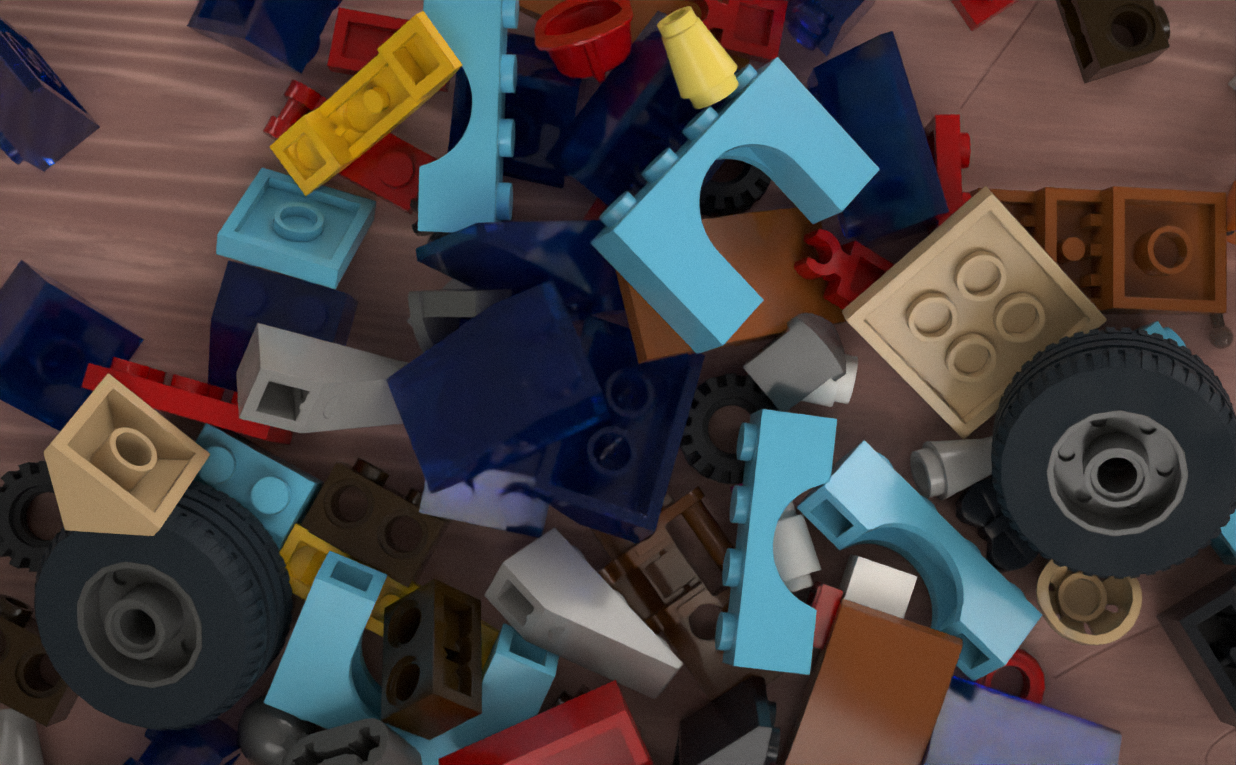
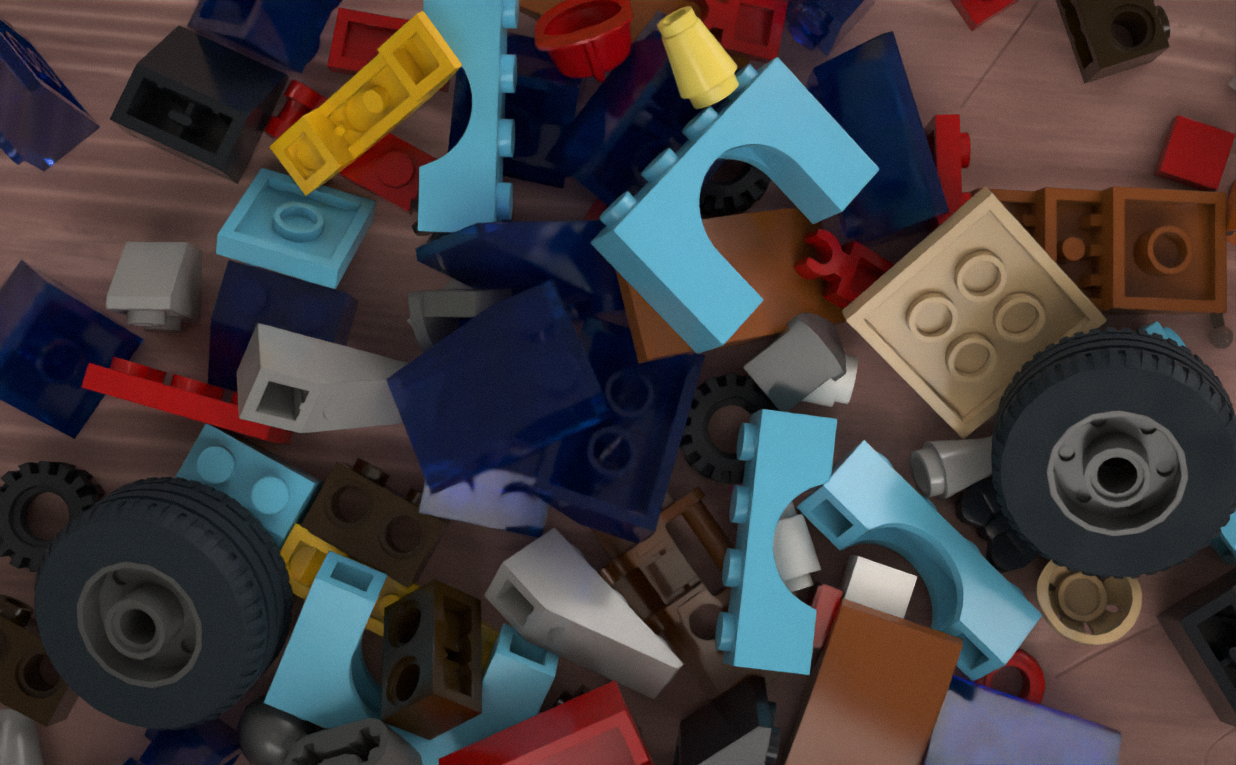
tan slope [43,373,210,536] -> none
none -> light grey slope [106,242,202,333]
none -> black slope [110,25,289,184]
none -> red tile [1154,115,1236,192]

